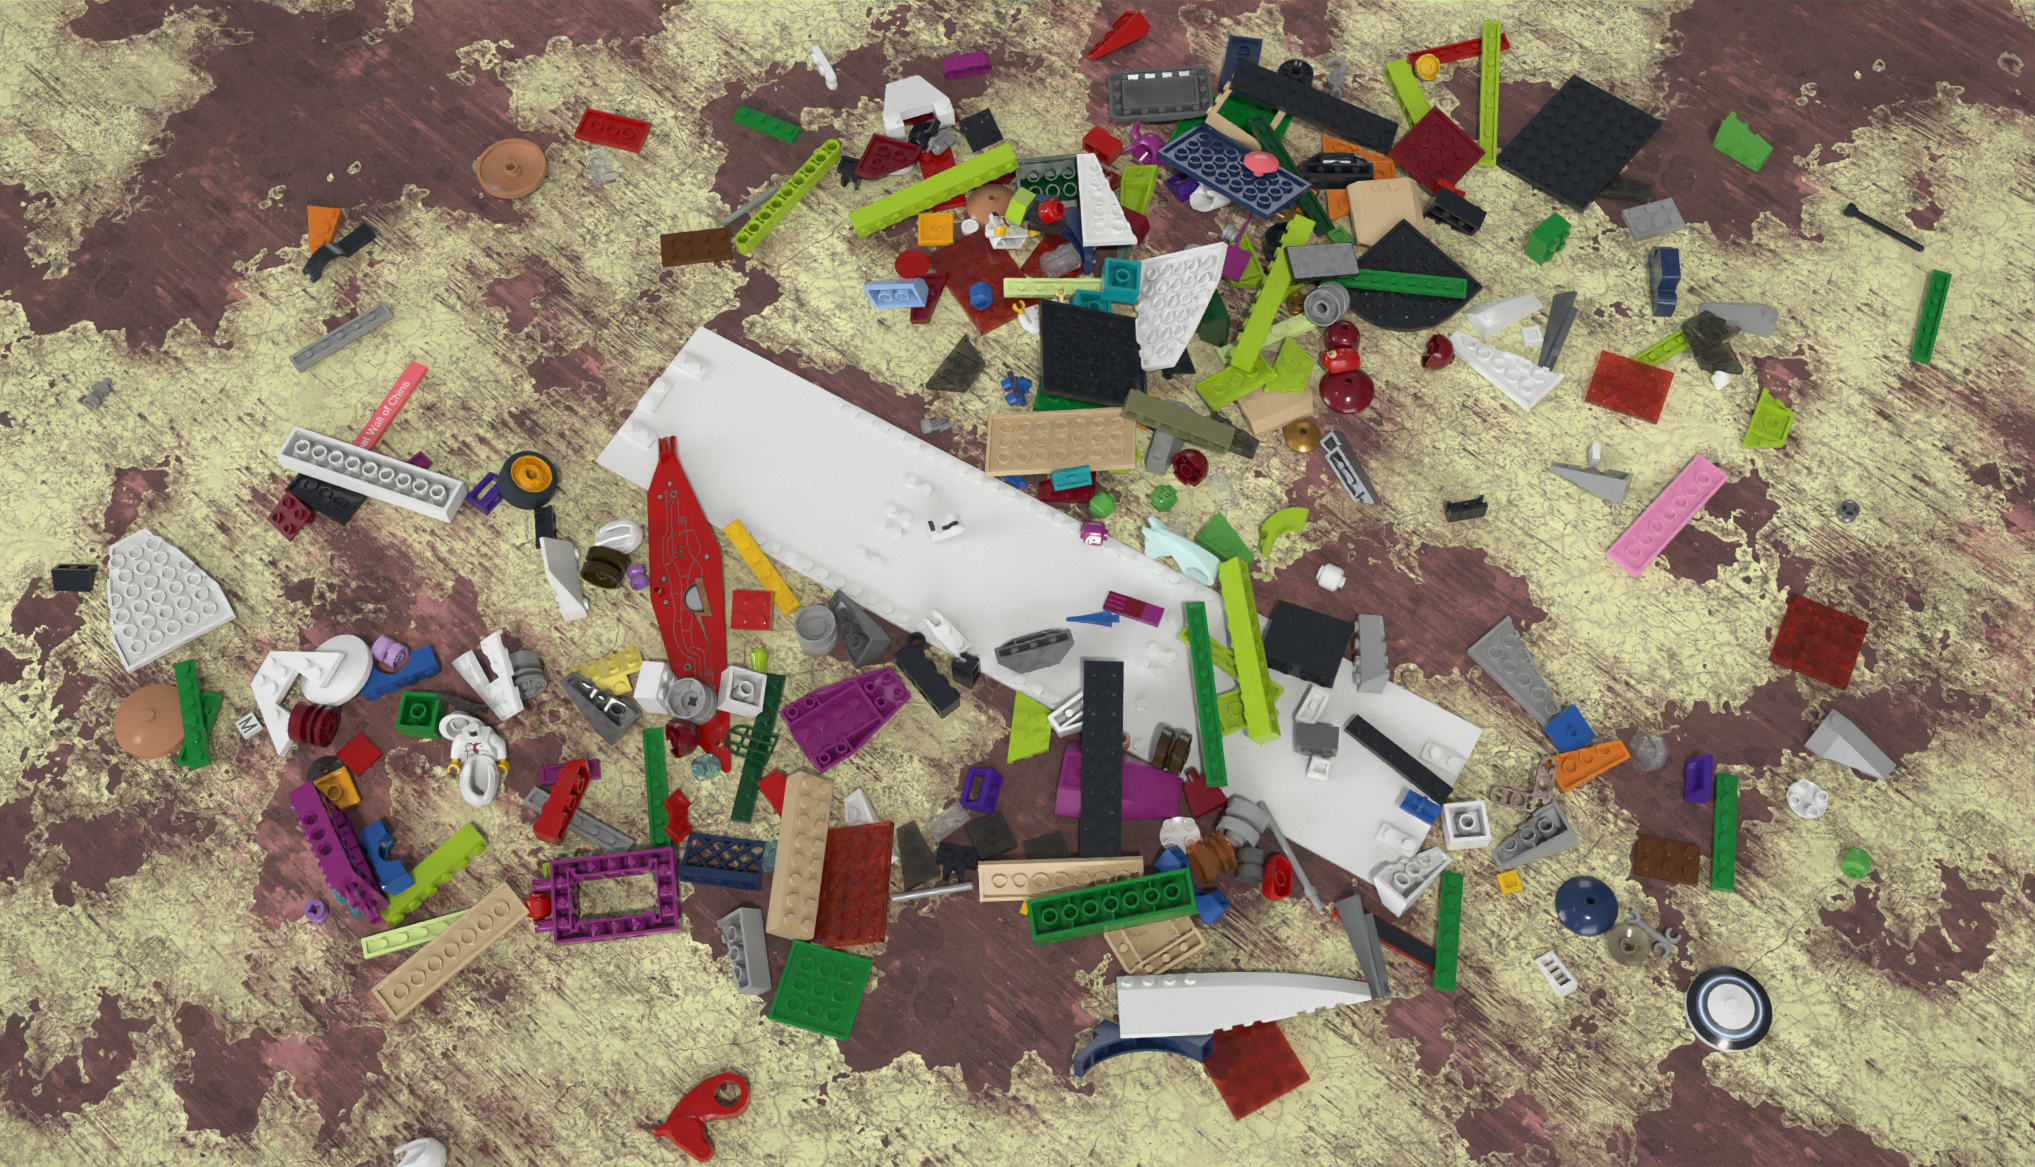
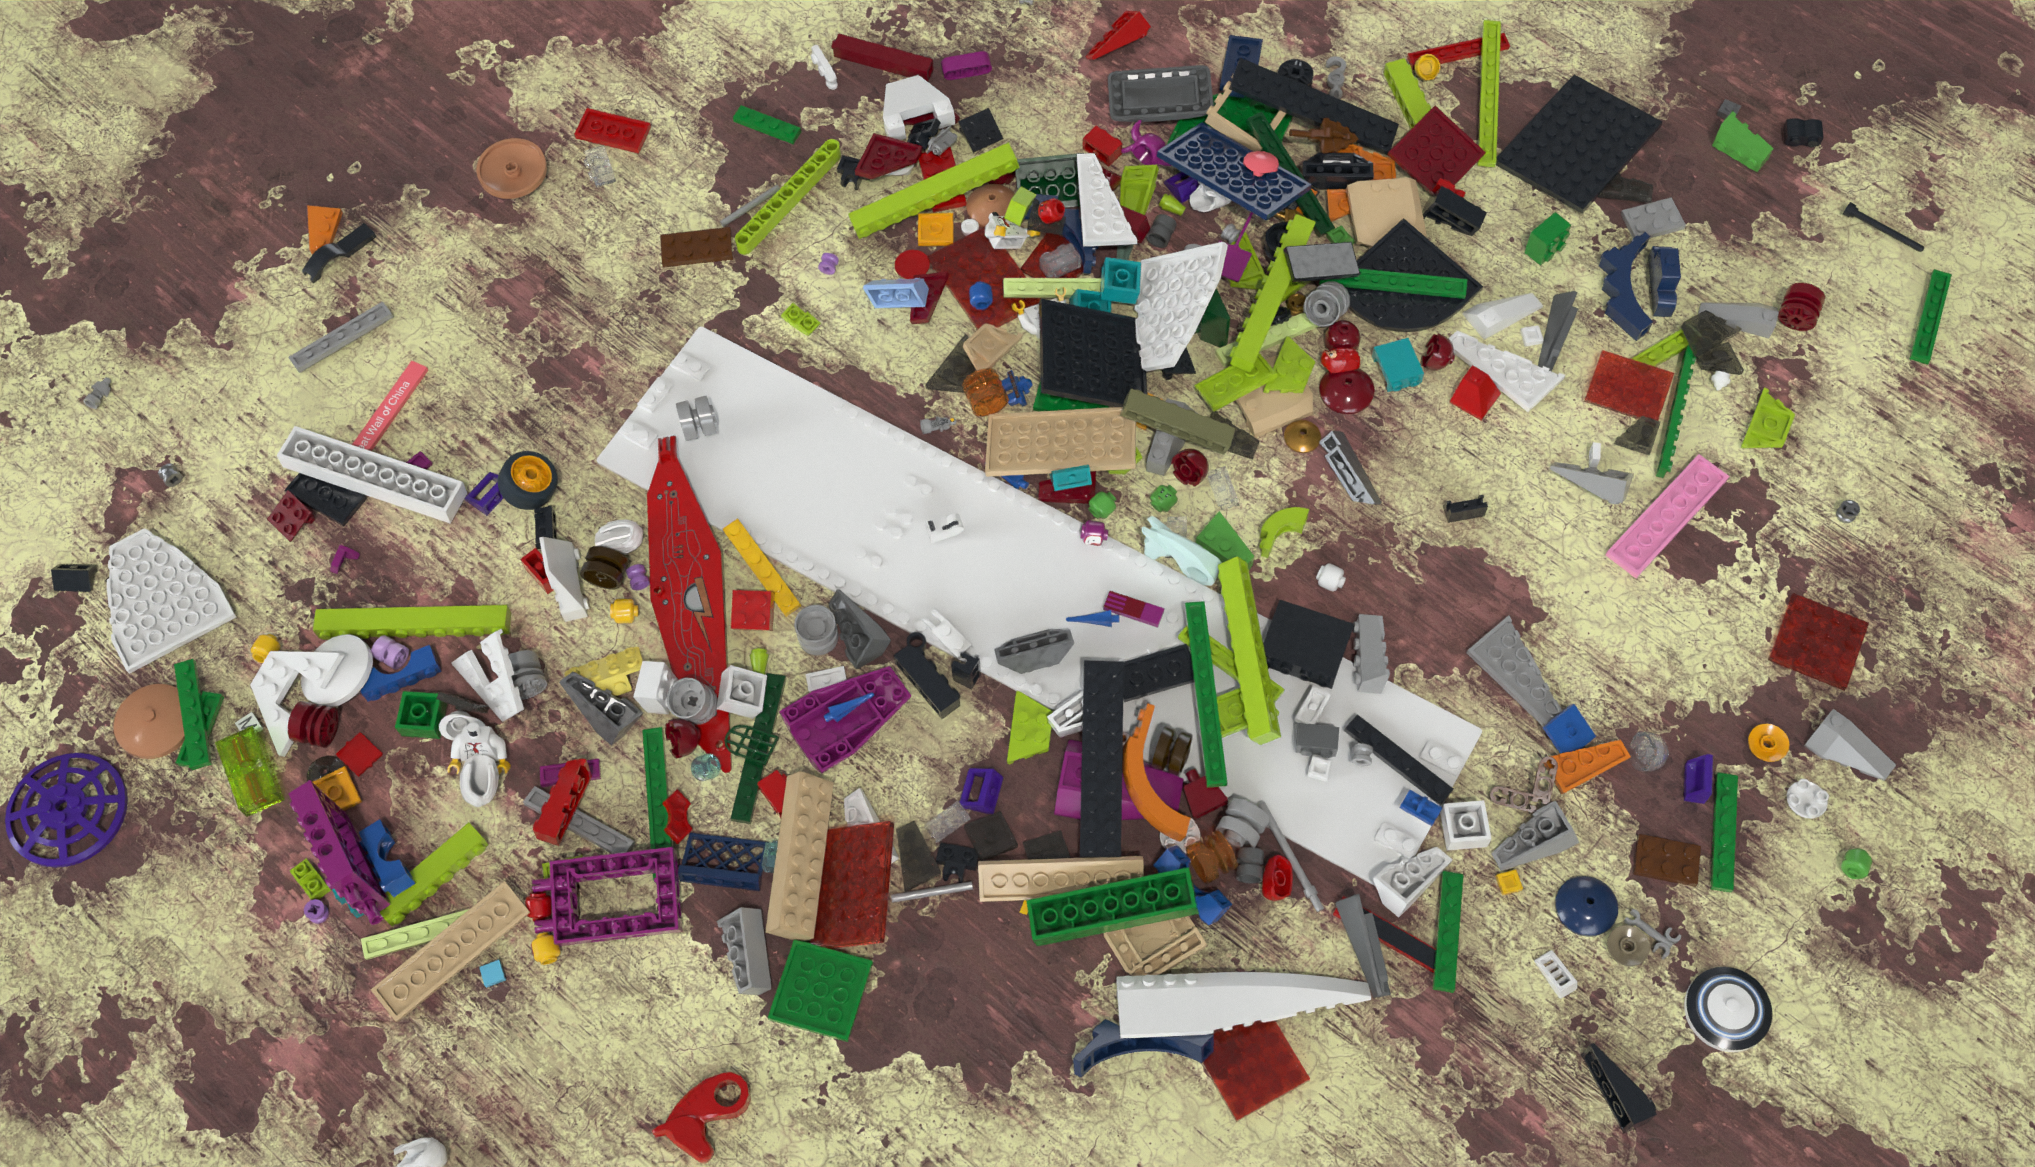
none -> dark purple dish [5,753,128,868]
none -> flat silver wheel [158,463,183,487]
none -> clear neon green brick [215,726,285,817]
none -> yellow head [250,634,281,663]
none -> lime slope [290,858,331,900]
none -> lime brick [313,605,512,640]
none -> magenta tile [330,545,360,574]
none -> medium azure tile [479,960,506,988]
none -> red brick [520,548,554,594]
none -> yellow head [531,932,561,965]
none -> yellow head [610,598,639,624]
none -> light grey wheel [676,395,717,441]
none -> lime slope [781,303,821,336]
none -> white plate [805,666,847,693]
none -> medium lavender wheel [818,253,839,275]
none -> blue piece [824,692,874,722]
none -> dark red brick [831,33,934,82]
none -> clear orange wheel [962,368,1009,417]
none -> tan wing [963,323,1023,377]
none -> orange arch [1122,703,1191,842]
none -> black tile [1123,644,1194,702]
none -> dark grey wheel [1146,214,1177,248]
none -> lime cone [1159,193,1186,216]
none -> black gear [1271,306,1292,325]
none -> reddish brown bar [1289,118,1358,154]
none -> light grey wheel [1352,744,1373,766]
none -> teal panel [1372,338,1424,392]
none -> red slope [1450,365,1501,421]
none -> black slope [1581,1043,1657,1134]
none -> dark blue arch [1599,232,1653,341]
none -> clear smoke wing [1614,416,1661,455]
none -> green plate [1656,345,1697,478]
none -> flat silver plate [1717,99,1741,119]
none -> light orange dish [1748,724,1790,762]
none -> dark red wheel [1778,282,1826,331]
none -> black brick [1783,118,1824,147]

